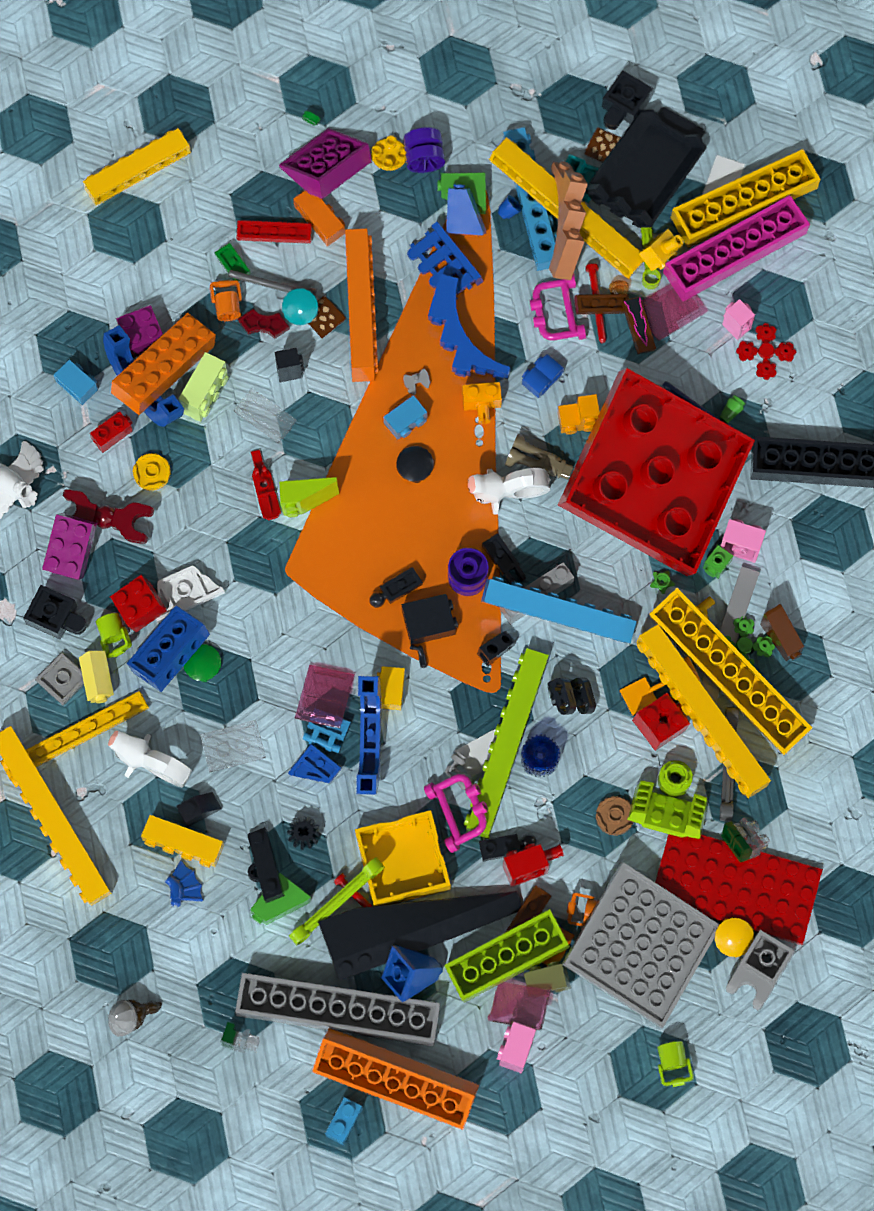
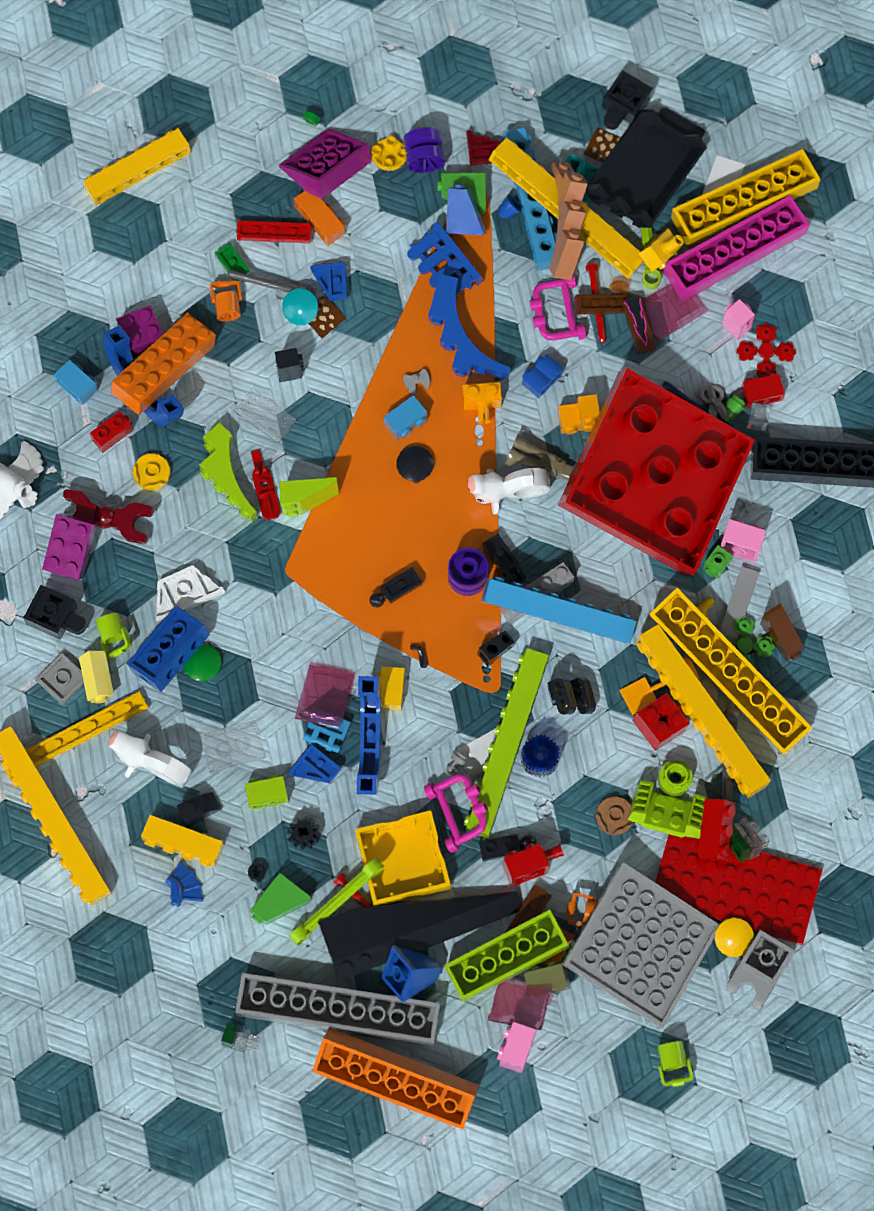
light grey piece [108,999,162,1036] -> none
red brick [110,575,167,633] -> none
yellowish green brick [178,352,228,422] -> none
dark red tile [238,309,290,339] -> none
black plate [247,827,285,903] -> none
dark azure brick [325,1097,362,1145] -> none
orange brick [345,229,378,382] -> none
black brick [401,594,458,645] -> none
bright green plate [650,571,675,594] -> none
none -> lime arch [199,422,258,522]
none -> lime brick [245,775,289,811]
none -> blue wing [310,262,348,301]
none -> dark red wing [466,130,502,166]
none -> red brick [697,799,735,862]
none -> light grey piece [699,385,727,420]
none -> red brick [741,373,785,409]
none -> clear brick [747,403,771,431]

